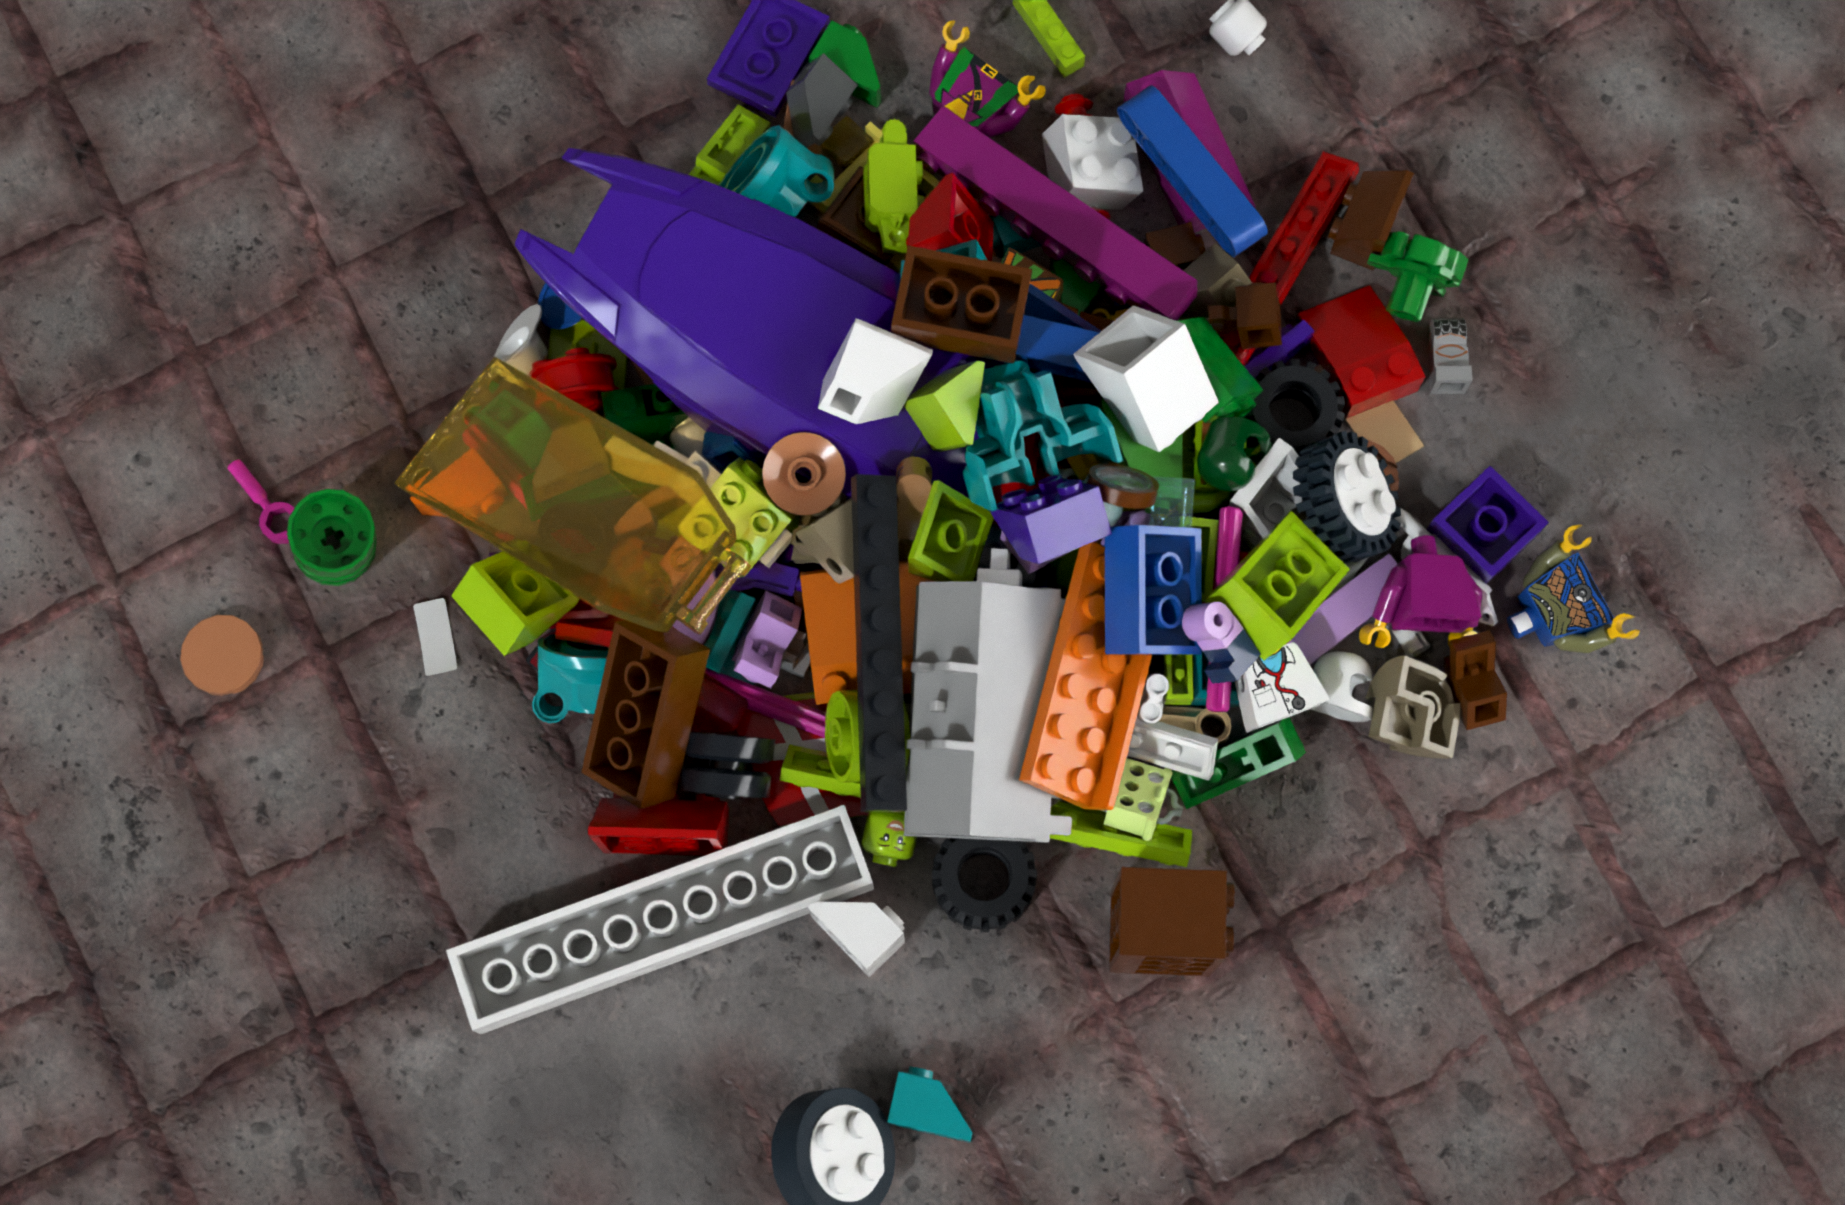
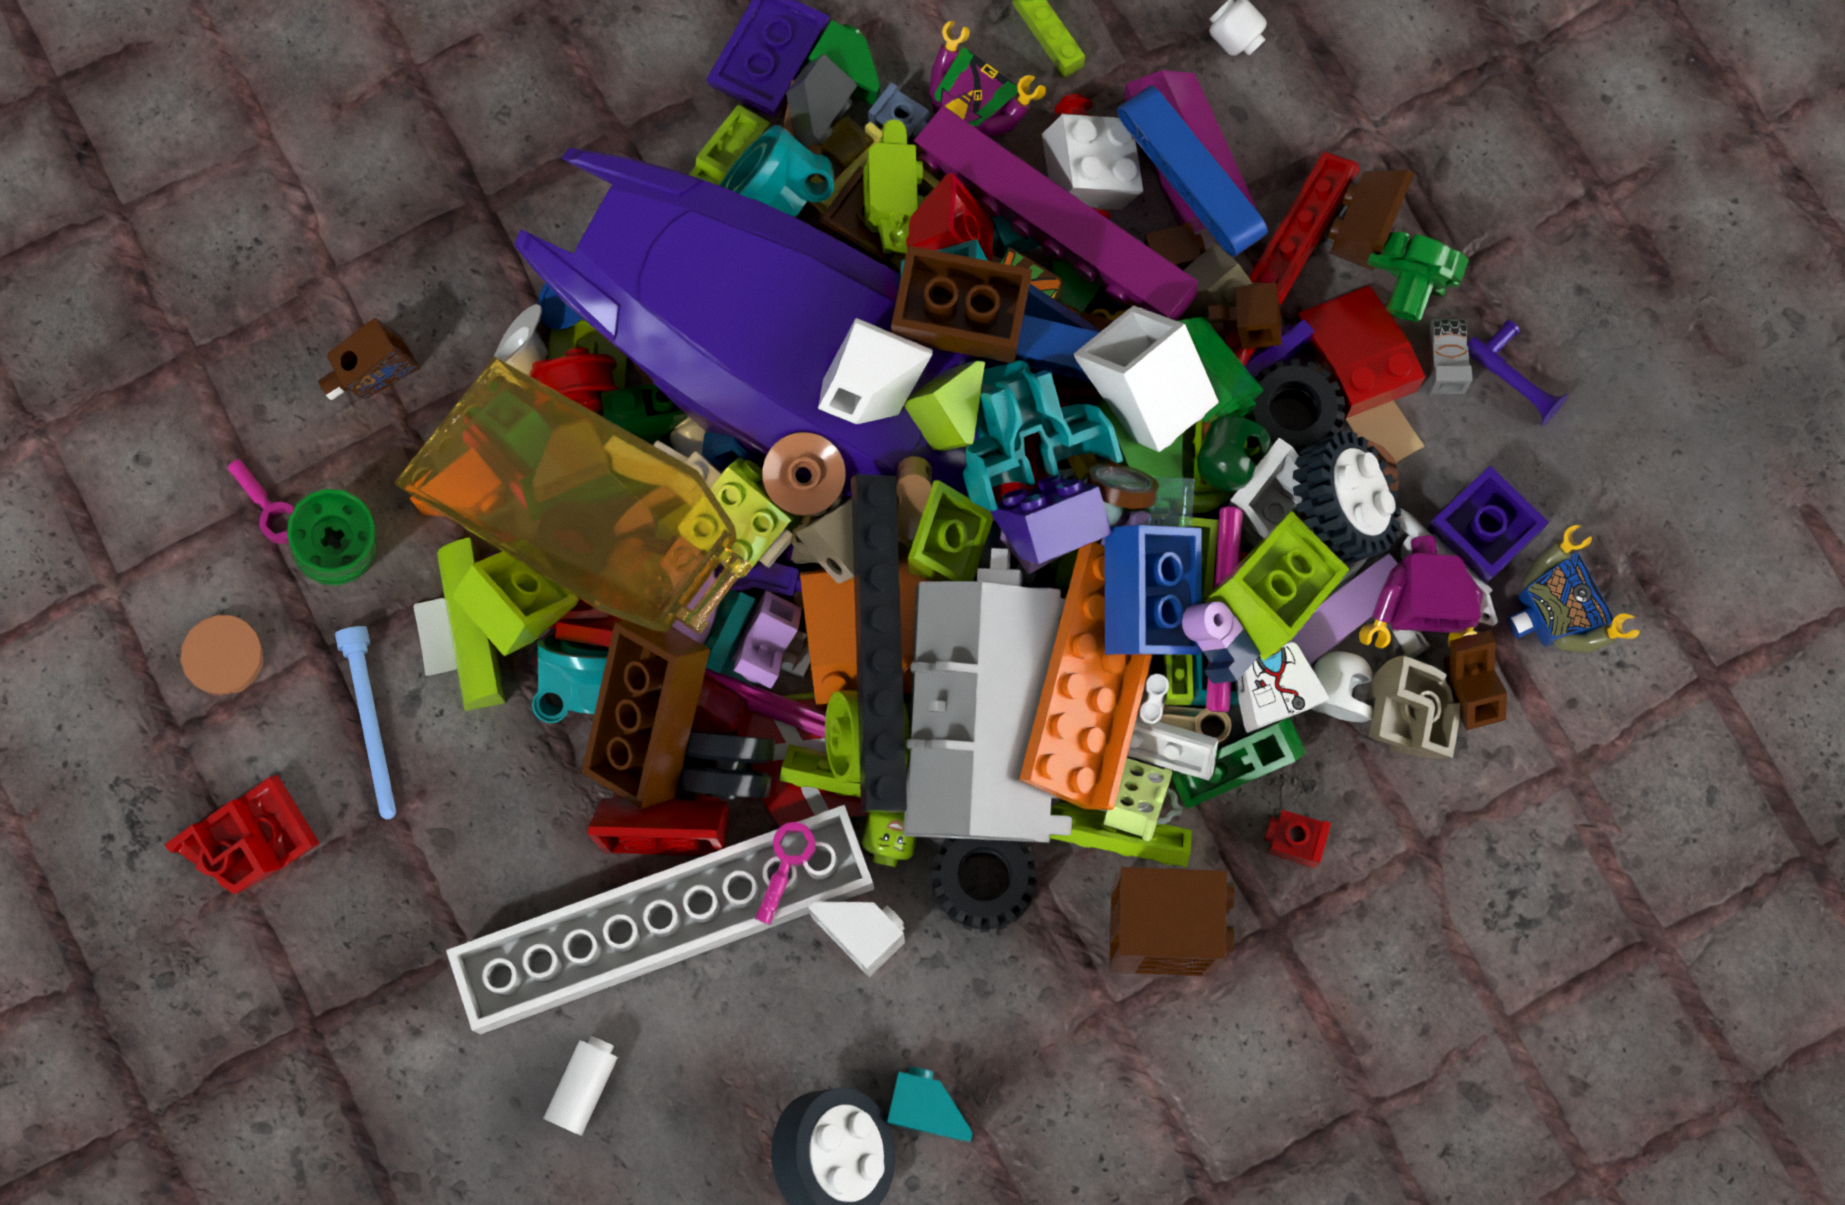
none -> red slope [164,775,320,895]
none -> reddish brown torso [318,318,420,400]
none -> light blue piece [335,626,396,819]
none -> lime brick [437,537,506,711]
none -> white brick [543,1036,618,1136]
none -> dark pink piece [755,822,816,925]
none -> sand blue brick [868,83,929,145]
none -> red brick [1264,809,1332,868]
none -> dark purple piece [1467,320,1569,427]

